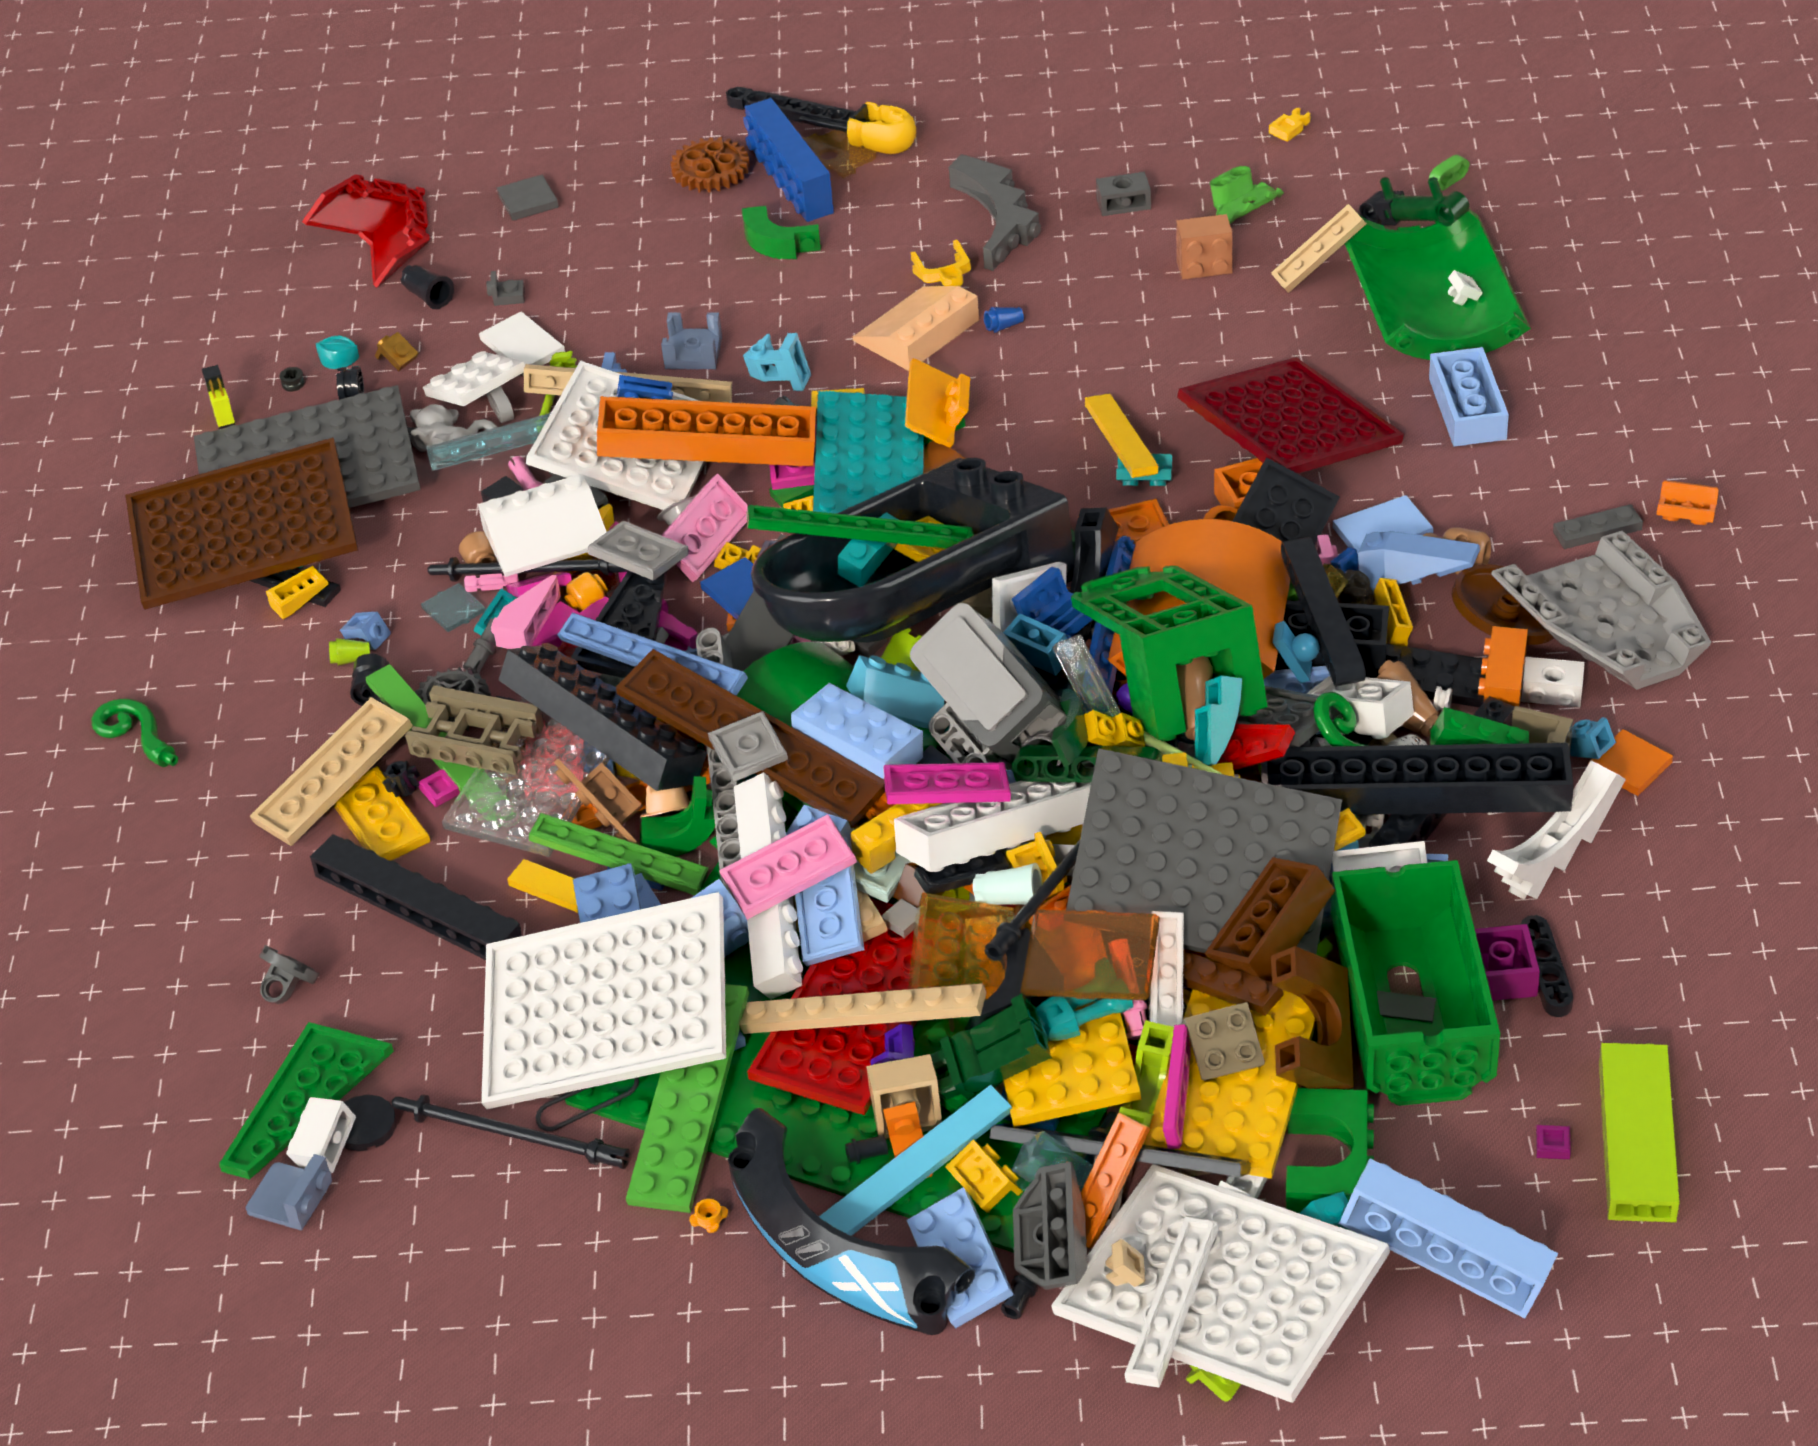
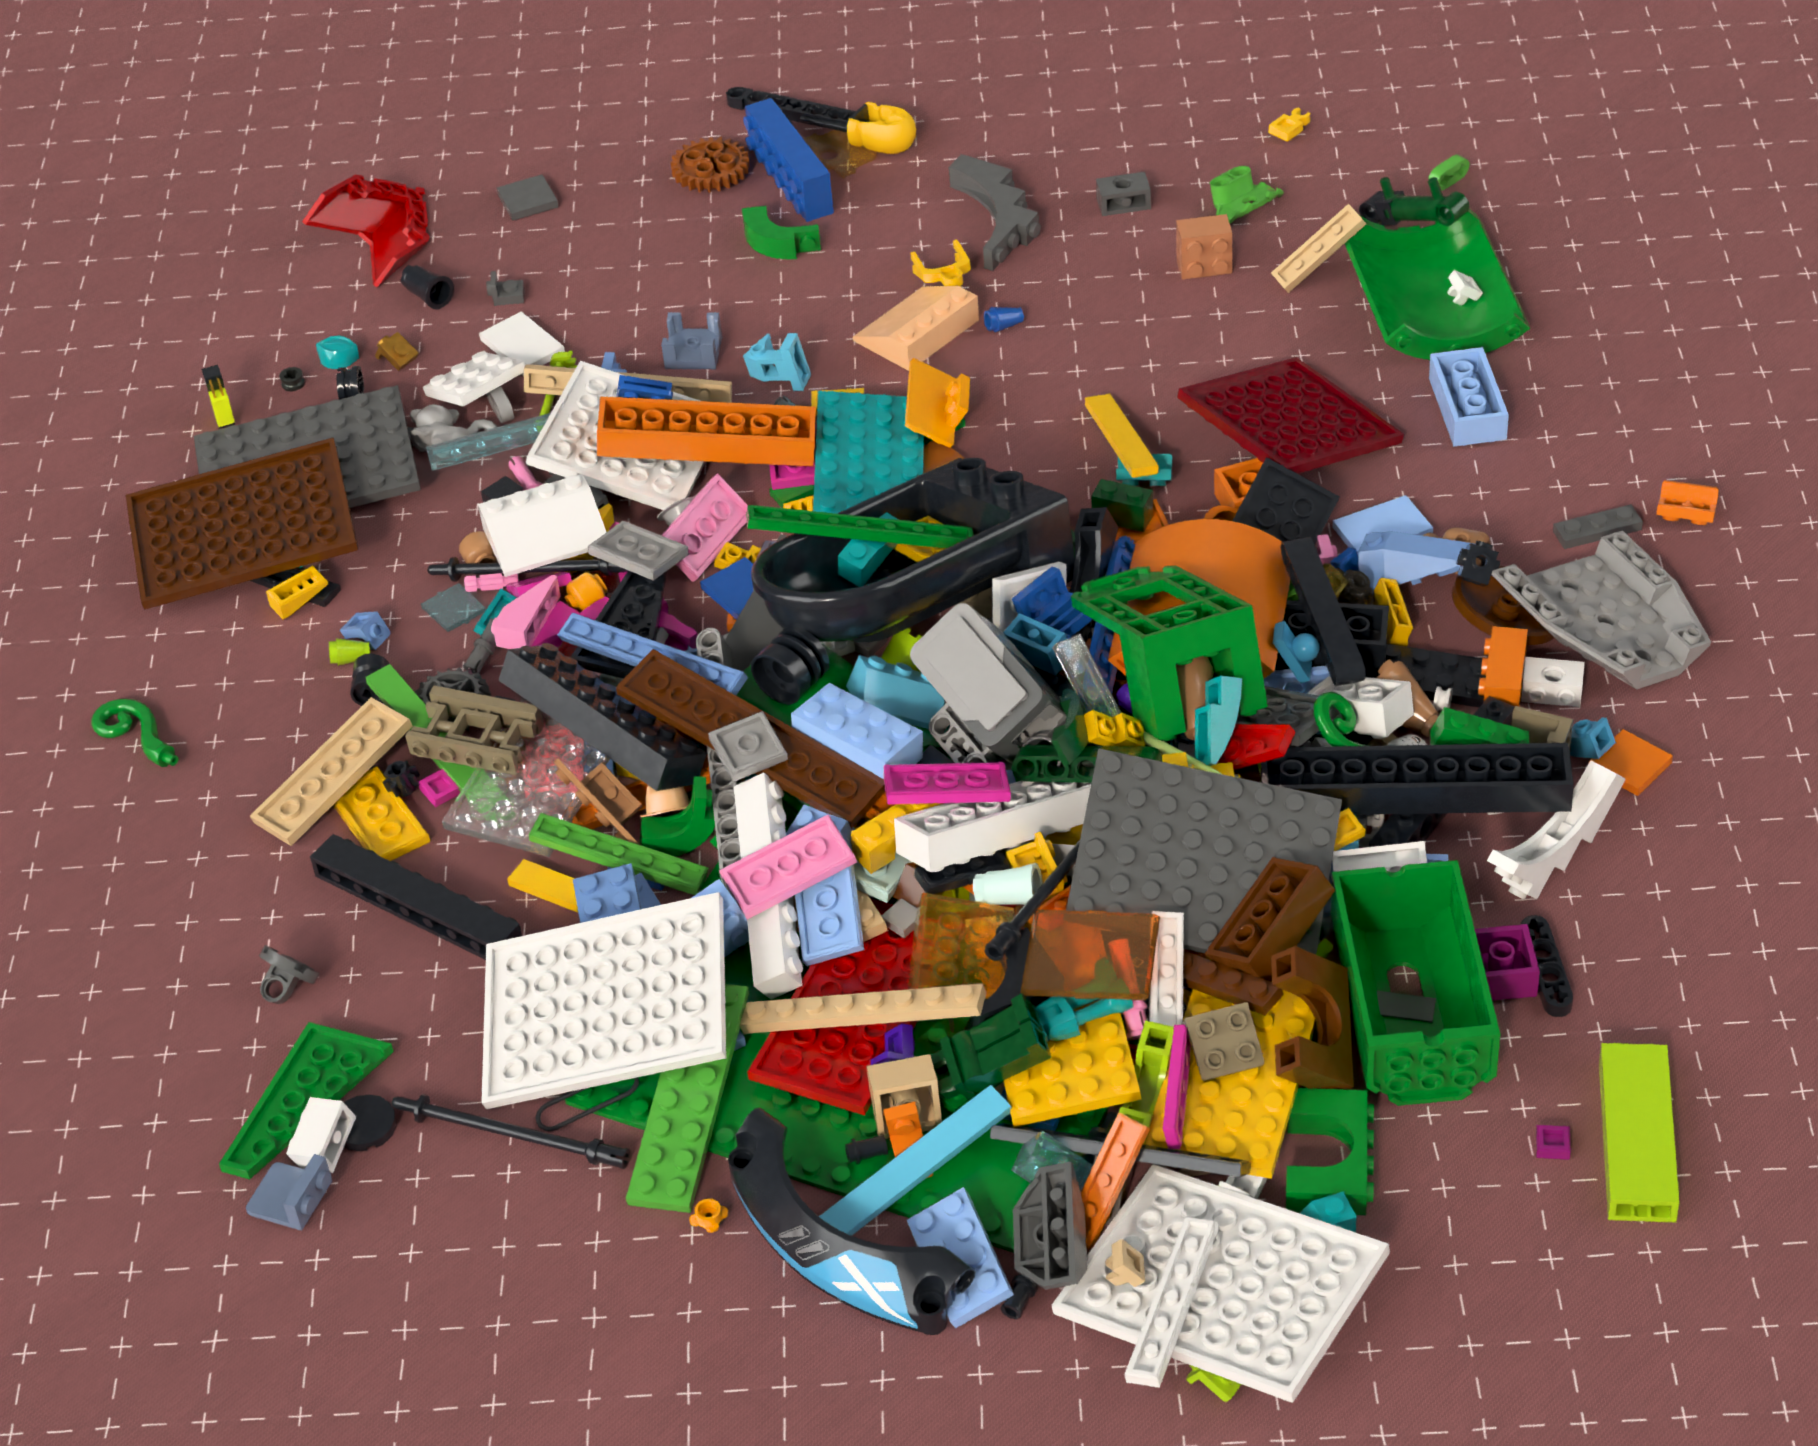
yellow bracket [945,1139,1023,1213] -> none
light blue brick [1339,1158,1558,1318] -> none
none -> black wheel [751,626,829,705]
none -> dark green brick [1091,479,1153,532]
none -> black brick [1456,541,1501,587]

